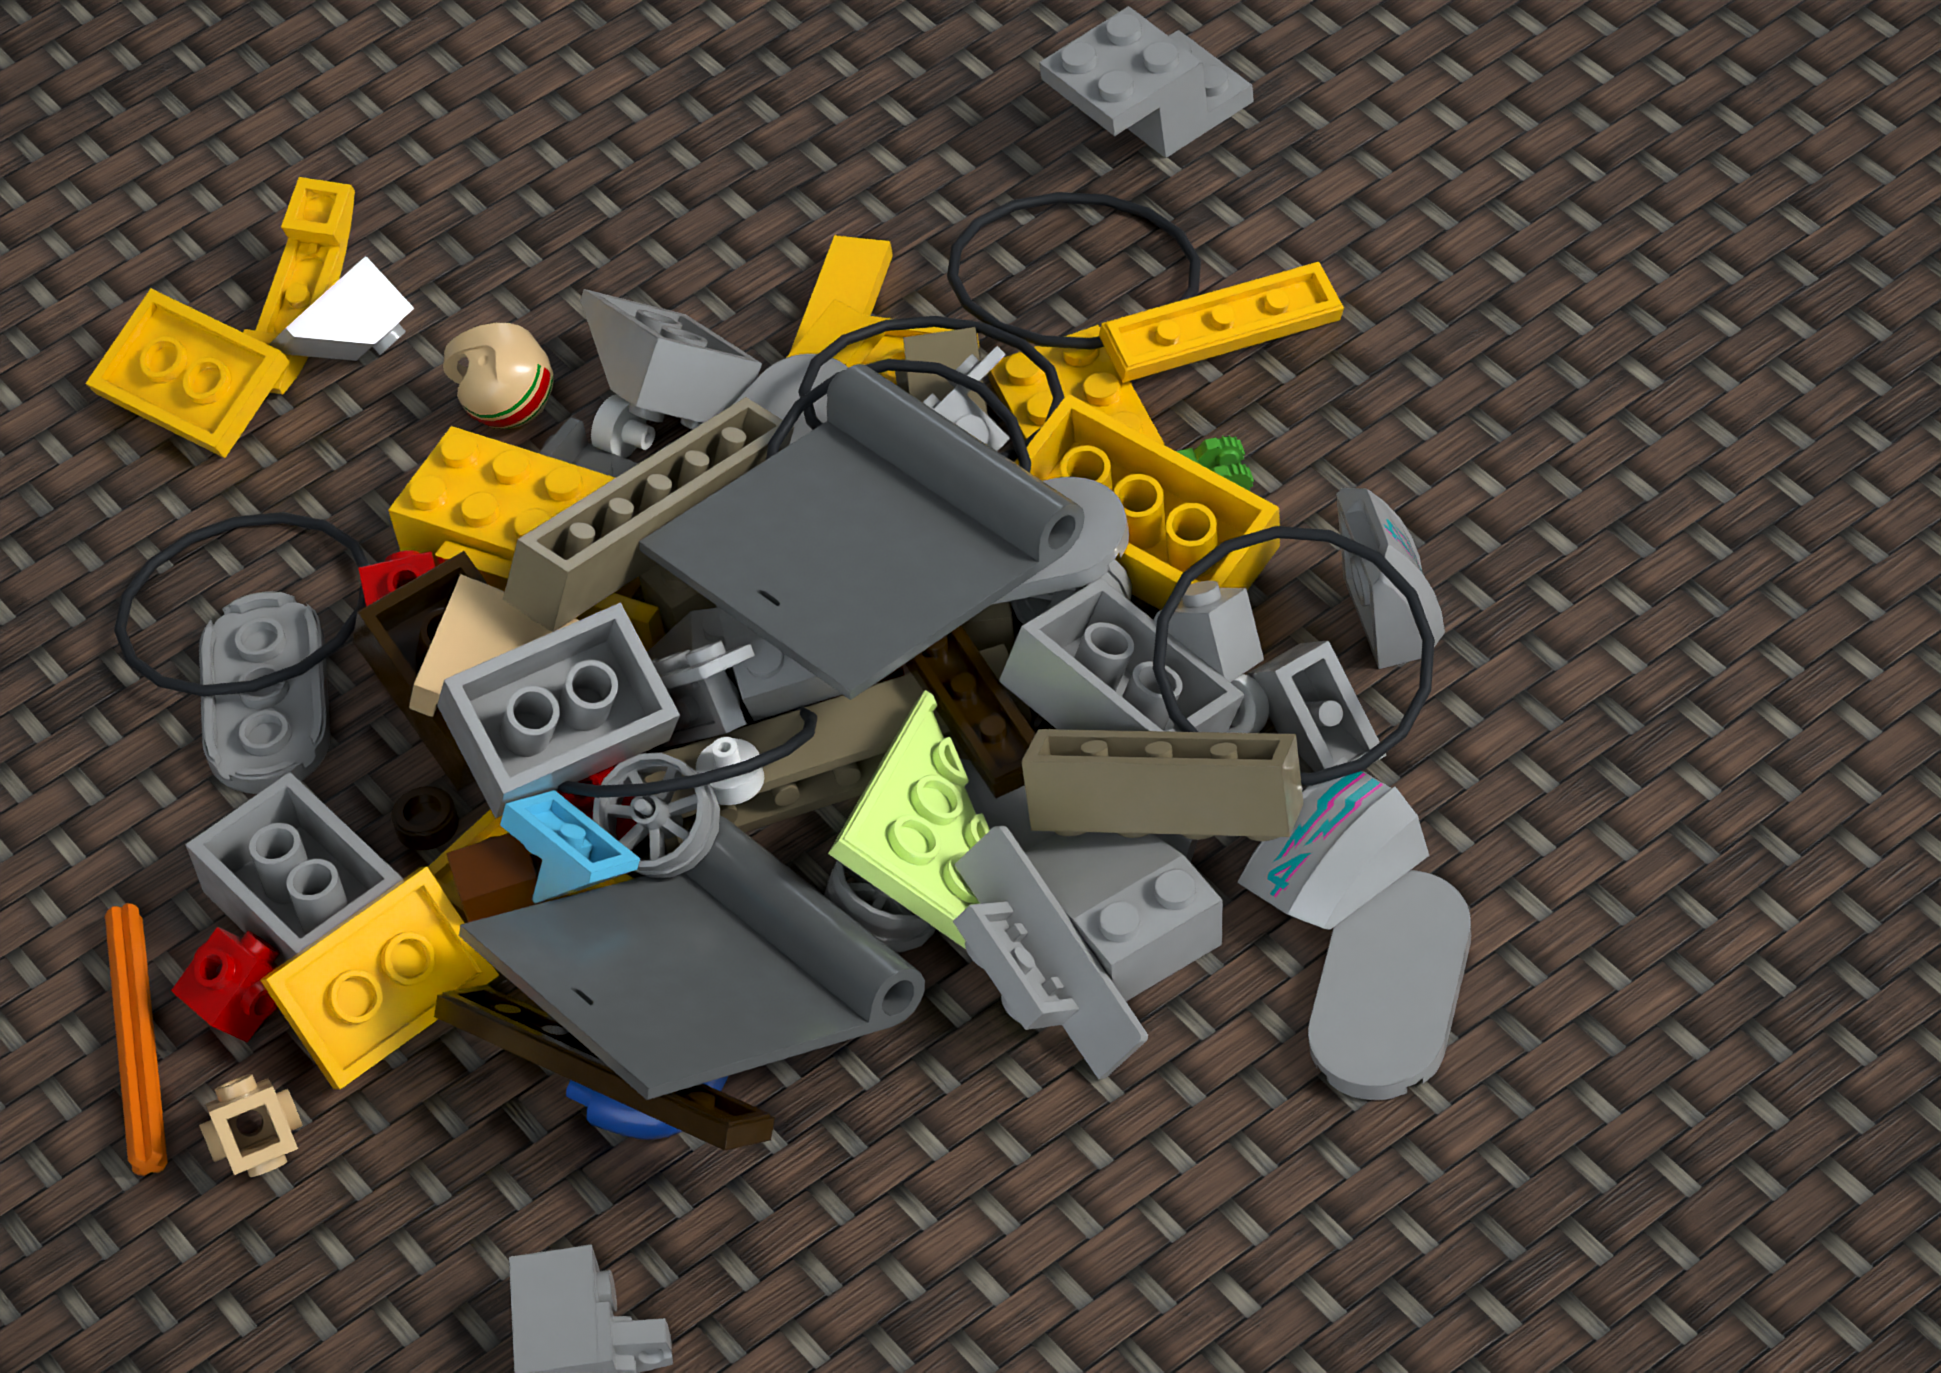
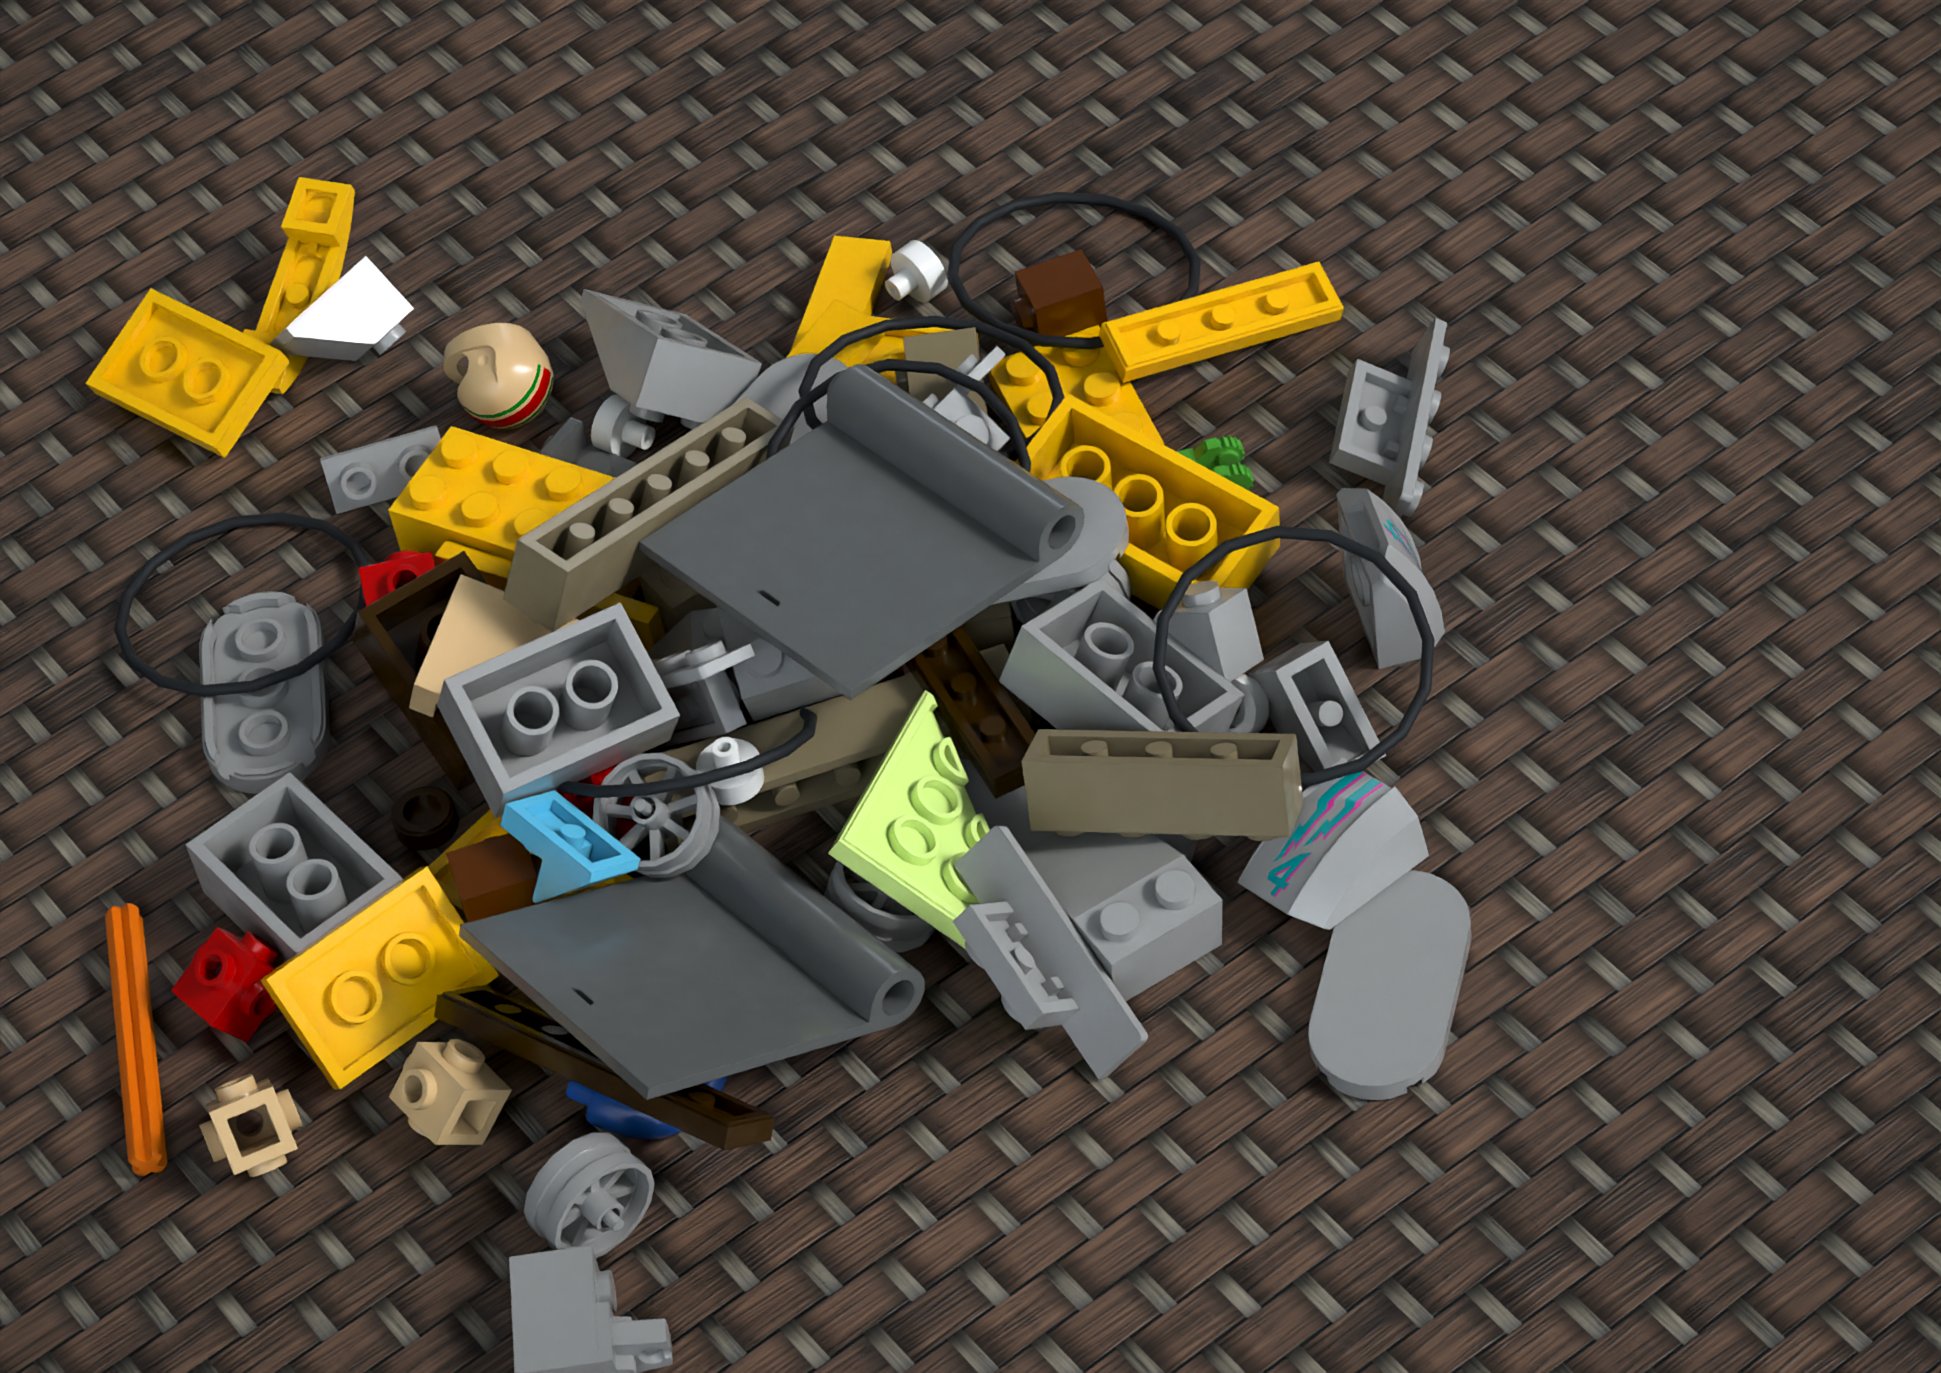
light grey bracket [1039,6,1254,158] -> none
none -> light grey hinge [320,425,441,514]
none -> tan brick [389,1039,512,1145]
none -> light grey wheel [524,1132,655,1258]
none -> white tile [885,240,948,303]
none -> reddish brown brick [1010,249,1107,336]
none -> light grey bracket [1329,318,1450,518]

